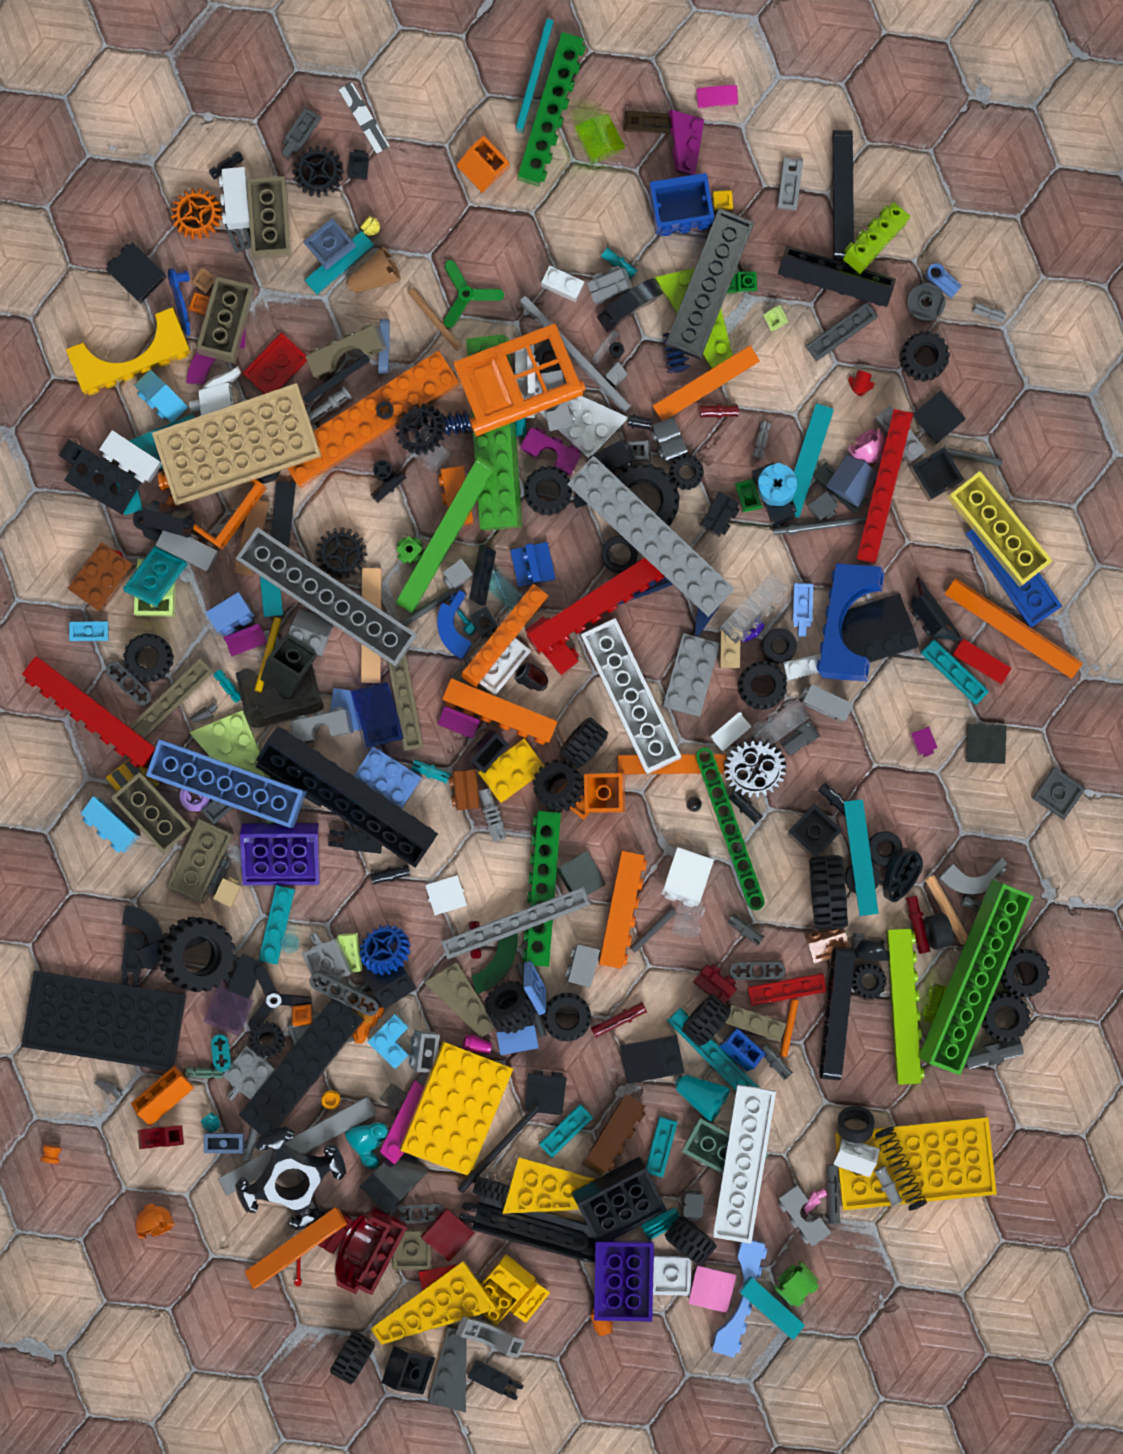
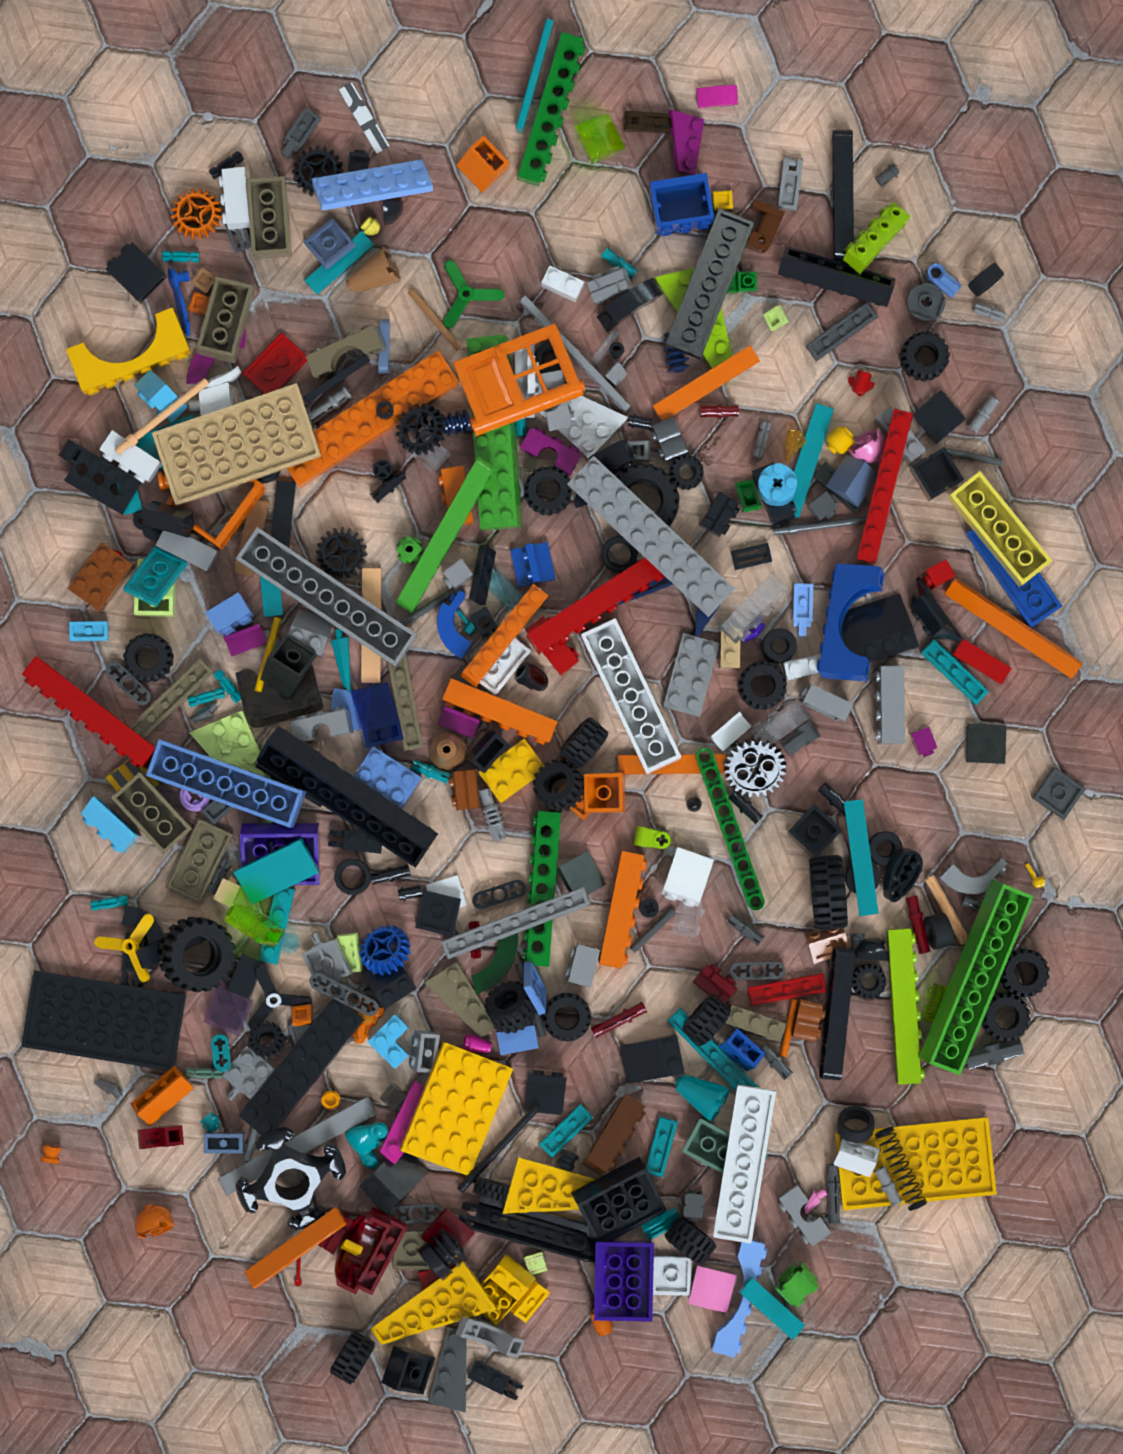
none -> teal axle [90,895,129,911]
none -> yellow piece [94,914,154,982]
none -> light nougat bar [114,378,209,455]
none -> teal axle [162,250,200,262]
none -> teal axle [188,687,225,707]
none -> clear neon green brick [224,904,285,946]
none -> teal tile [233,838,320,905]
none -> light blue plate [312,159,433,211]
none -> teal bar [330,629,351,694]
none -> black tyre [334,859,371,895]
none -> yellow tile [340,1239,363,1256]
none -> black brick [383,200,404,225]
none -> black pin [398,885,422,902]
none -> black plate [415,890,462,937]
none -> black wheel [417,1228,469,1281]
none -> medium nougat cone [429,732,467,770]
none -> black beam [472,880,526,909]
none -> yellowish green tile [524,1251,548,1275]
none -> black wheel [556,1149,579,1170]
none -> lime piece [633,826,671,849]
none -> black wheel [639,899,659,918]
none -> black tile [731,543,772,570]
none -> reddish brown piece [746,199,785,253]
none -> clear yellow piece [785,429,806,462]
none -> dark orange brick [792,999,826,1042]
none -> yellow head [826,426,854,455]
none -> light grey brick [874,666,905,745]
none -> dark grey pin [875,164,900,187]
none -> red brick [921,559,955,590]
none -> light grey pin [967,396,1000,434]
none -> black tyre [968,263,1004,297]
none -> yellow hand [1025,863,1045,888]

